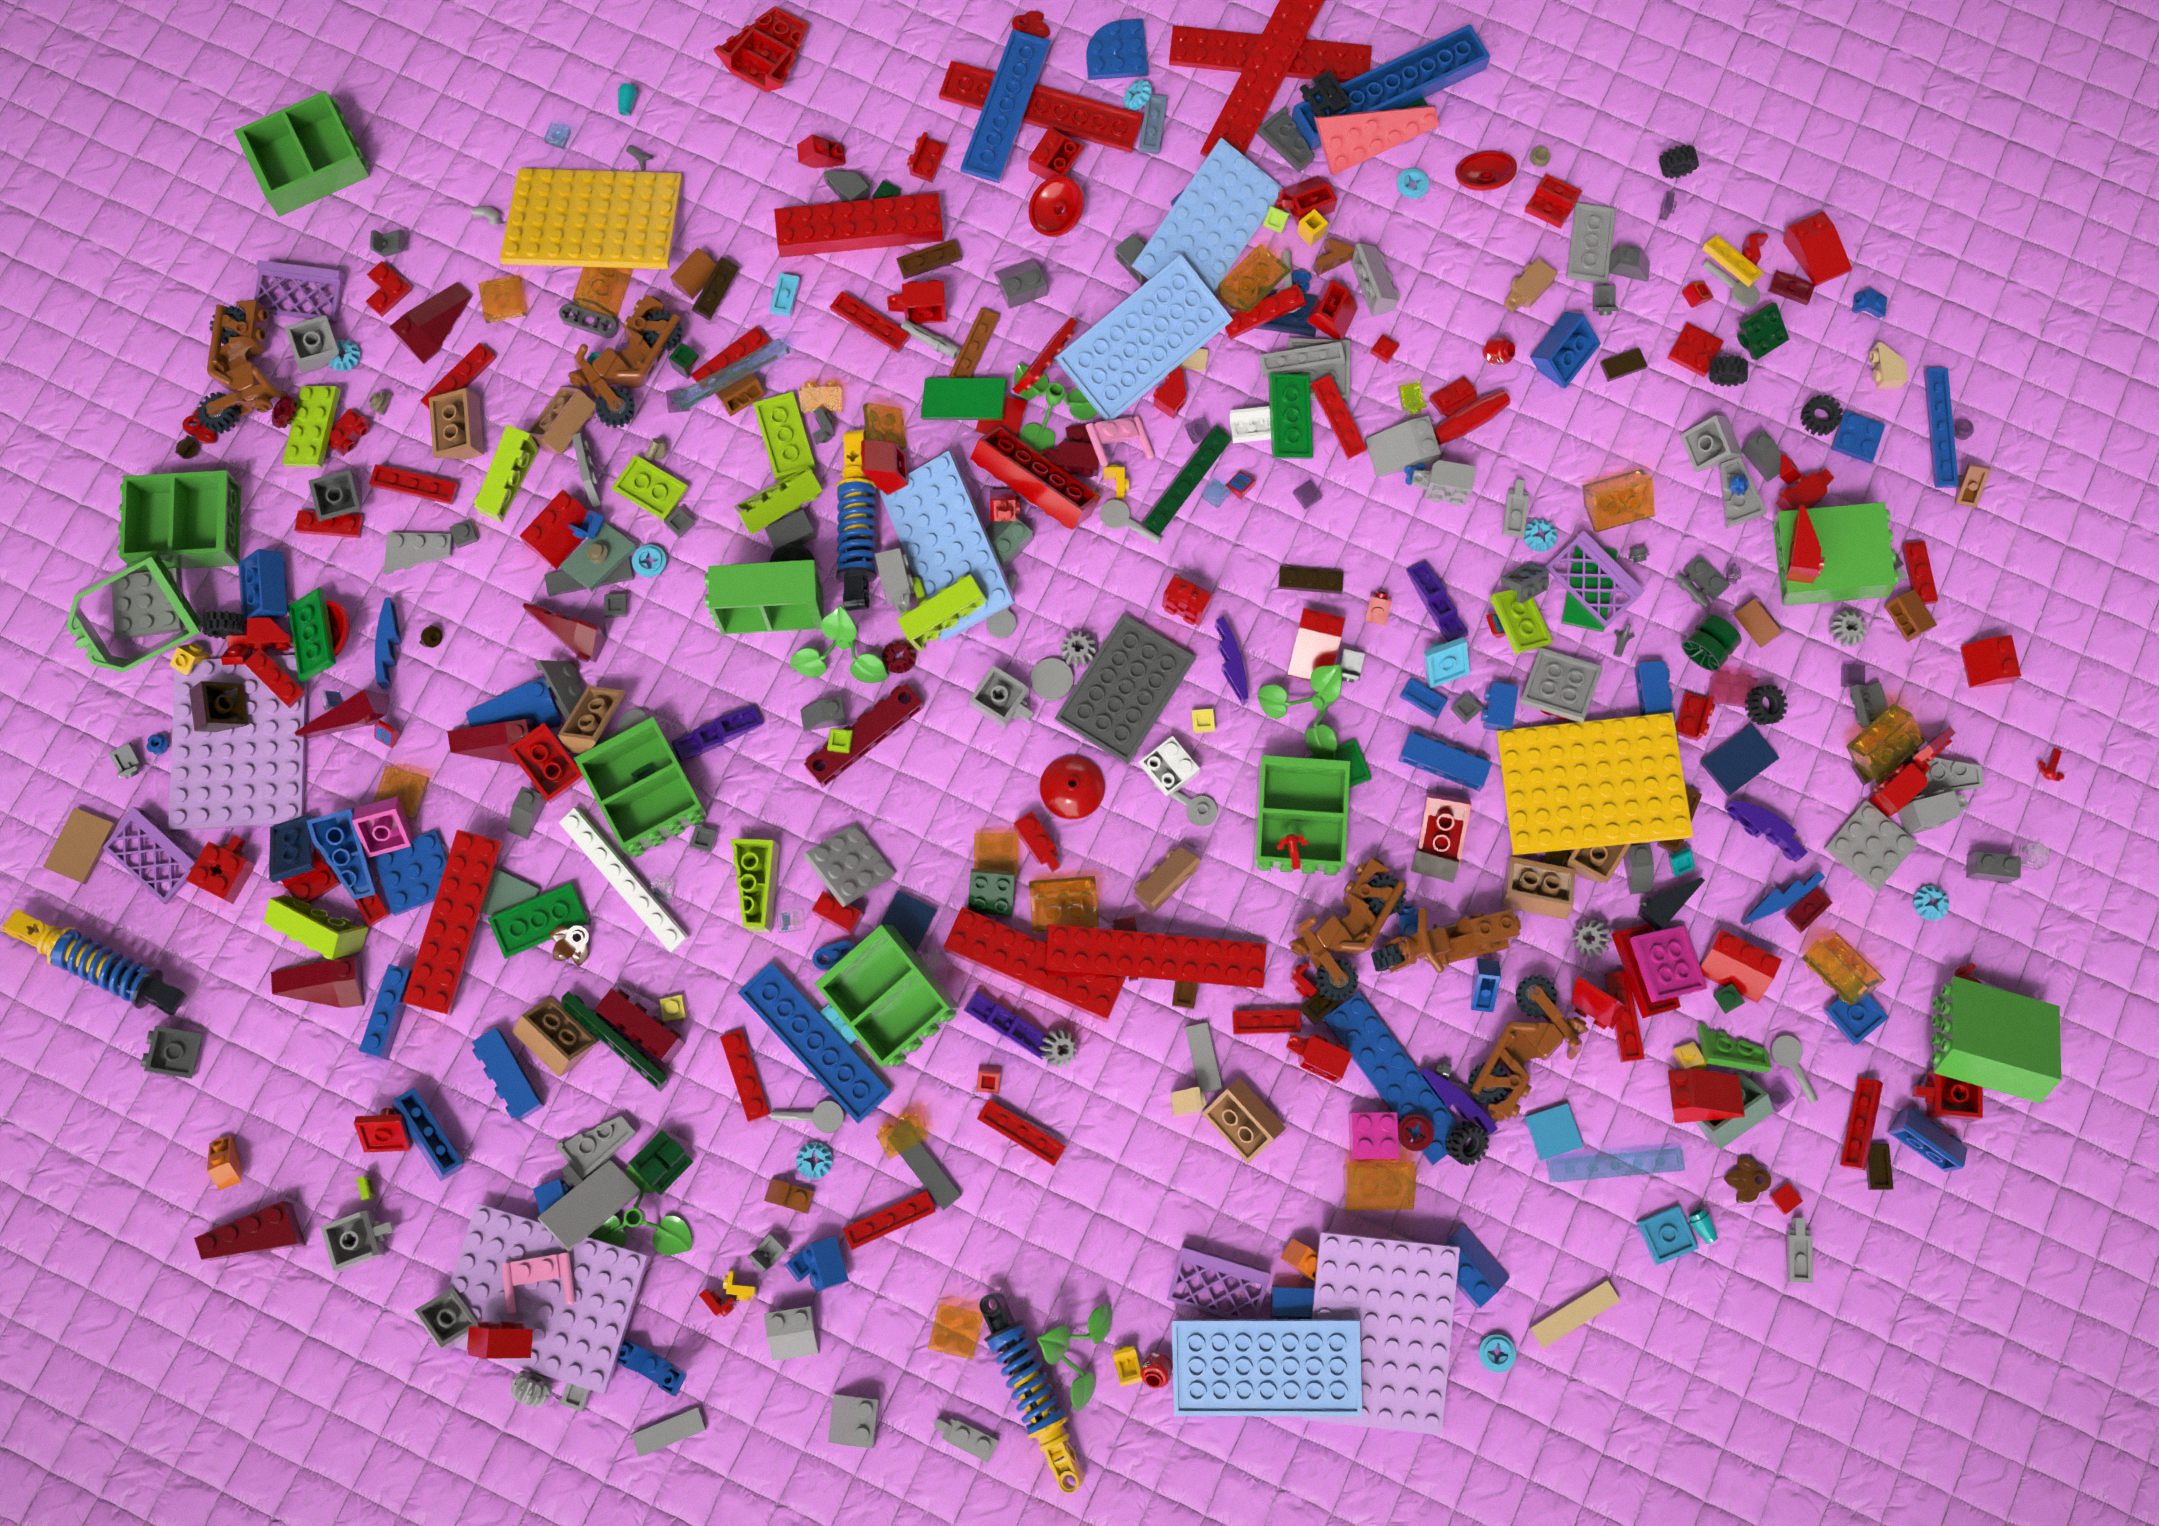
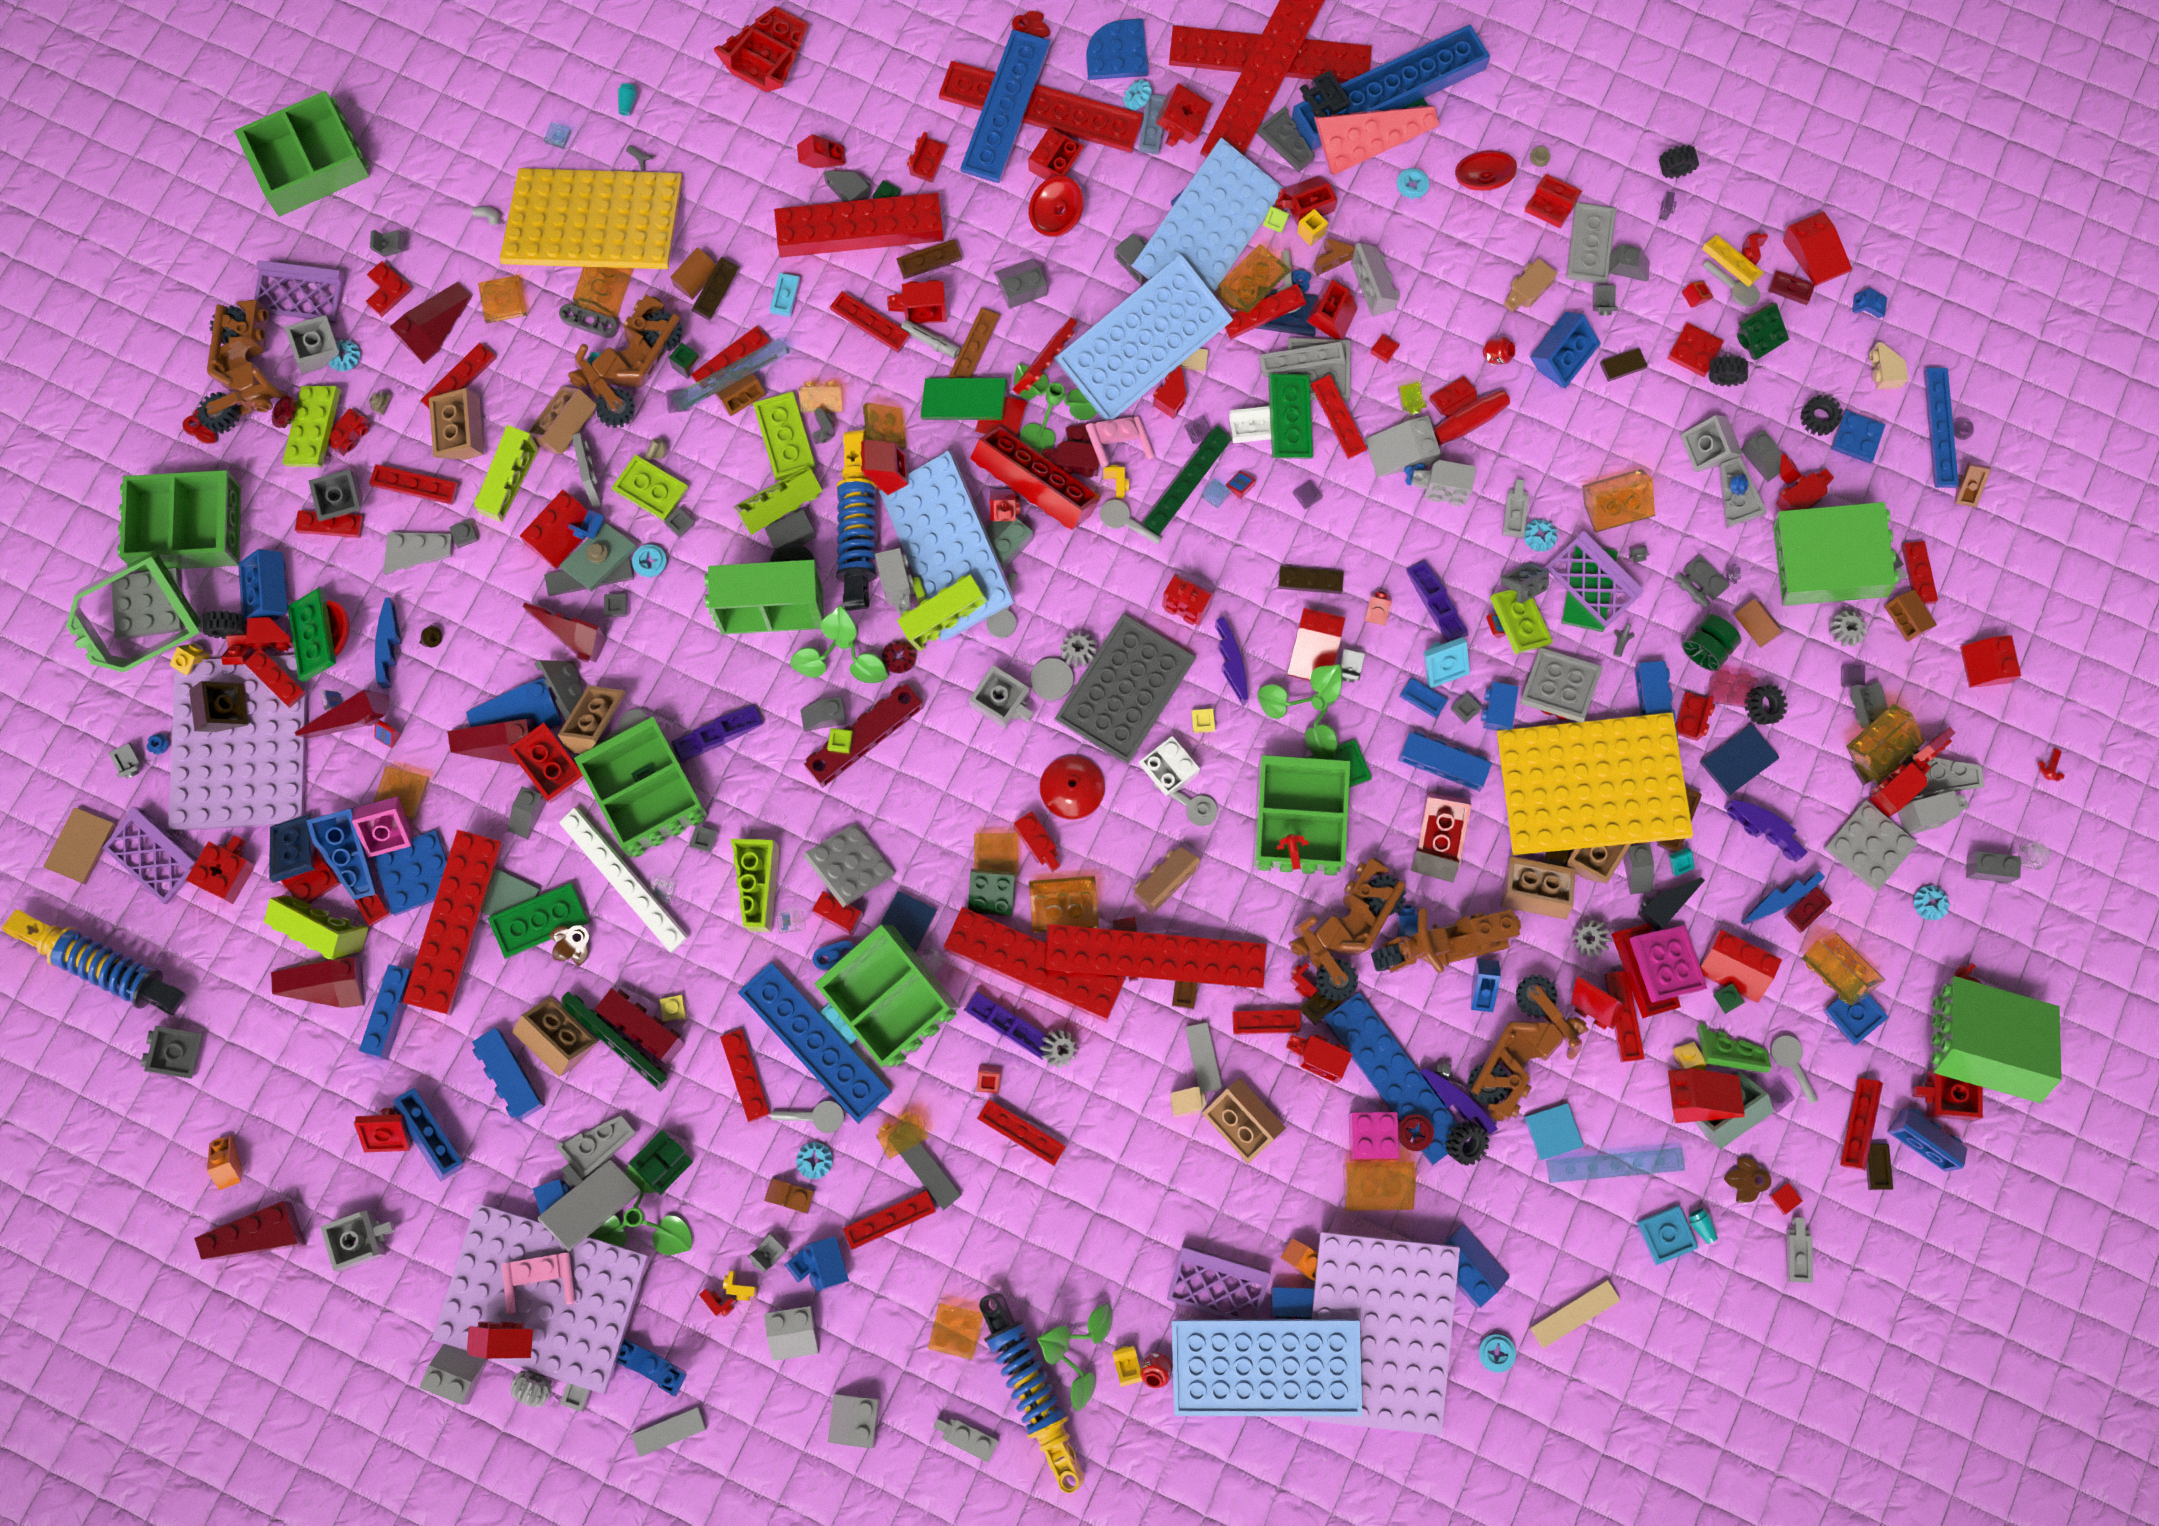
dark brown plate [175,435,198,459] -> none
lime tile [356,1176,376,1202] -> none
light grey slope [413,1287,478,1350] -> none
red slope [1786,505,1825,584] -> none
none -> light grey slope [419,1344,488,1405]
none -> red hinge [1156,83,1212,147]

